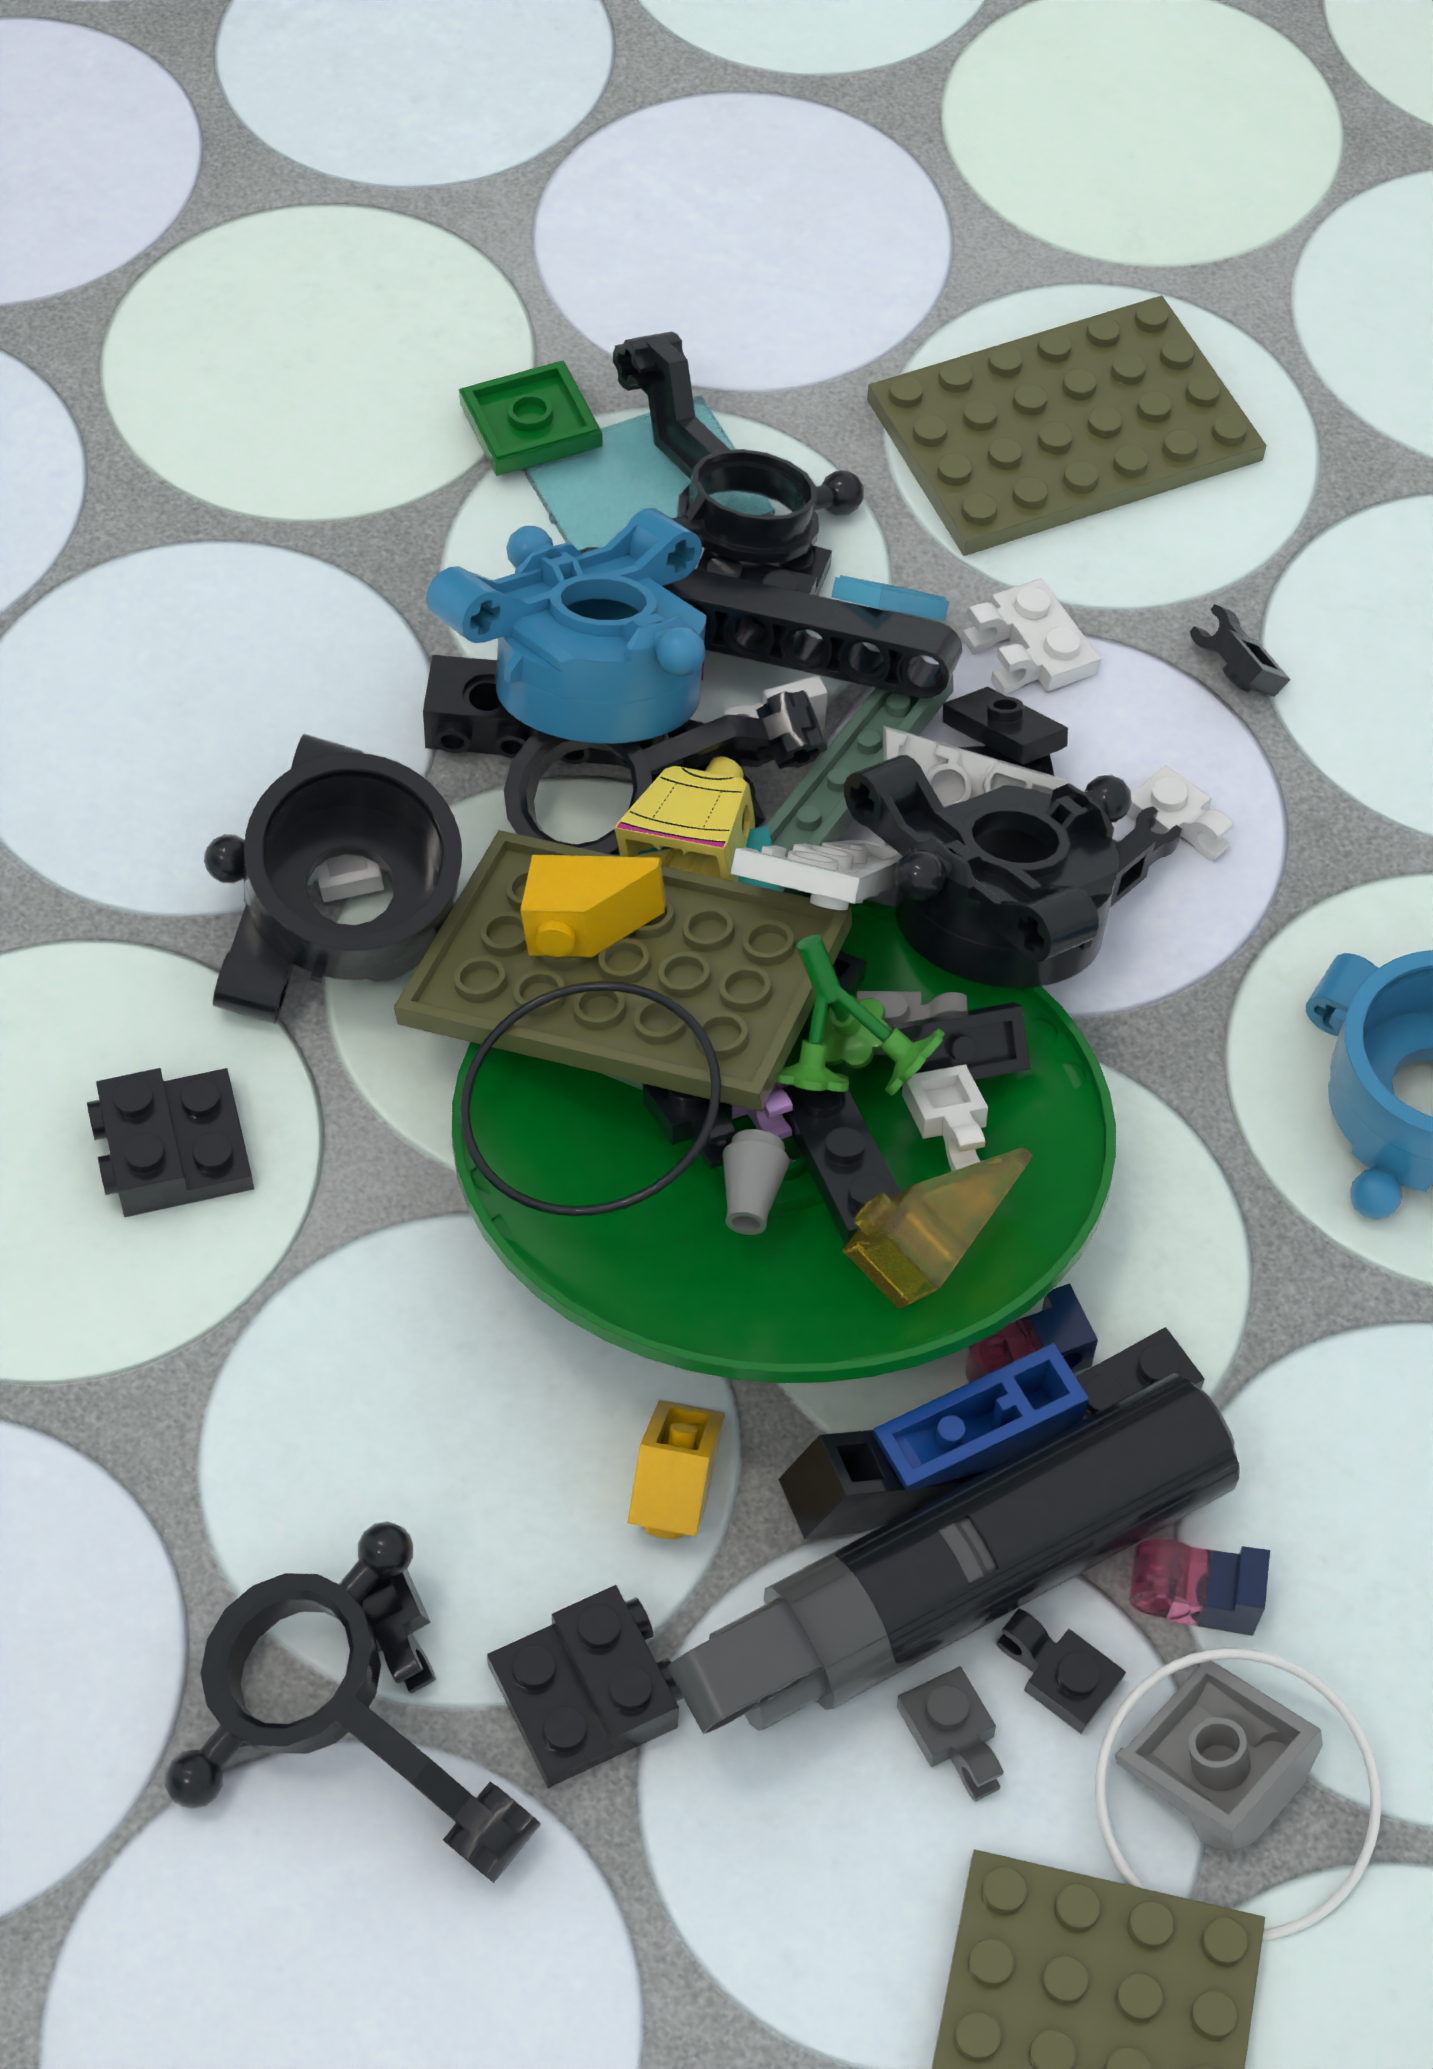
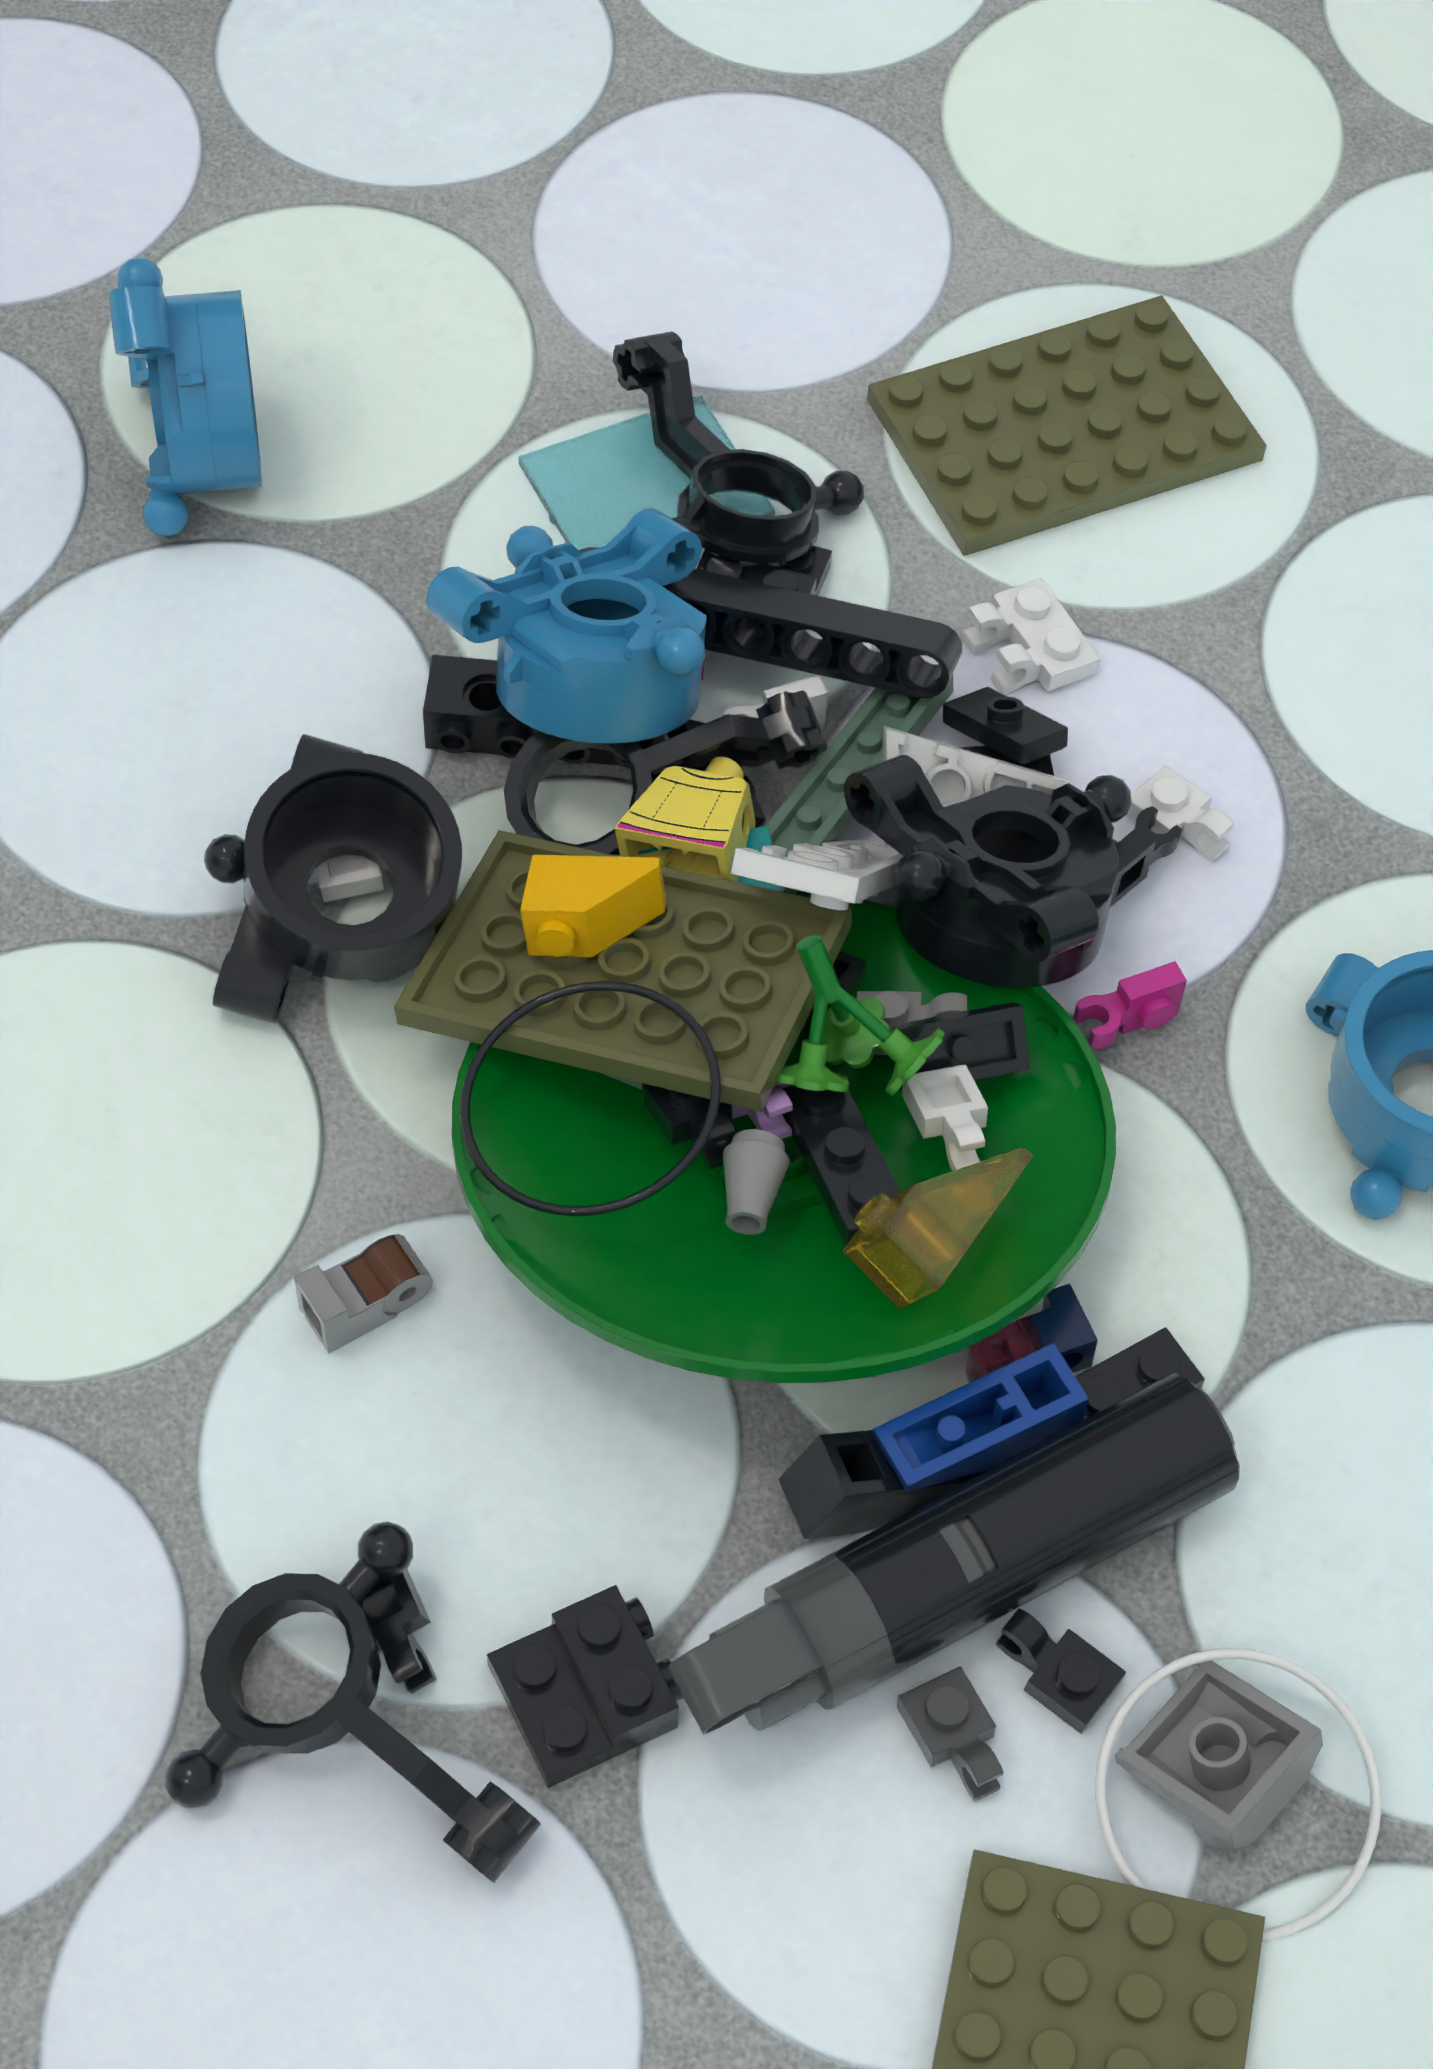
black plate [87,1068,254,1217] -> none
green plate [459,360,603,476] -> none
yellow slope [627,1400,725,1539] -> none
medium azure tile [831,575,949,621] -> none
leg [1129,1539,1270,1636] -> none
black plate [1190,604,1291,697] -> none
none -> dark azure piece [108,257,262,537]
none -> light grey leg [294,1234,433,1354]
none -> dark pink plate [1073,961,1187,1049]

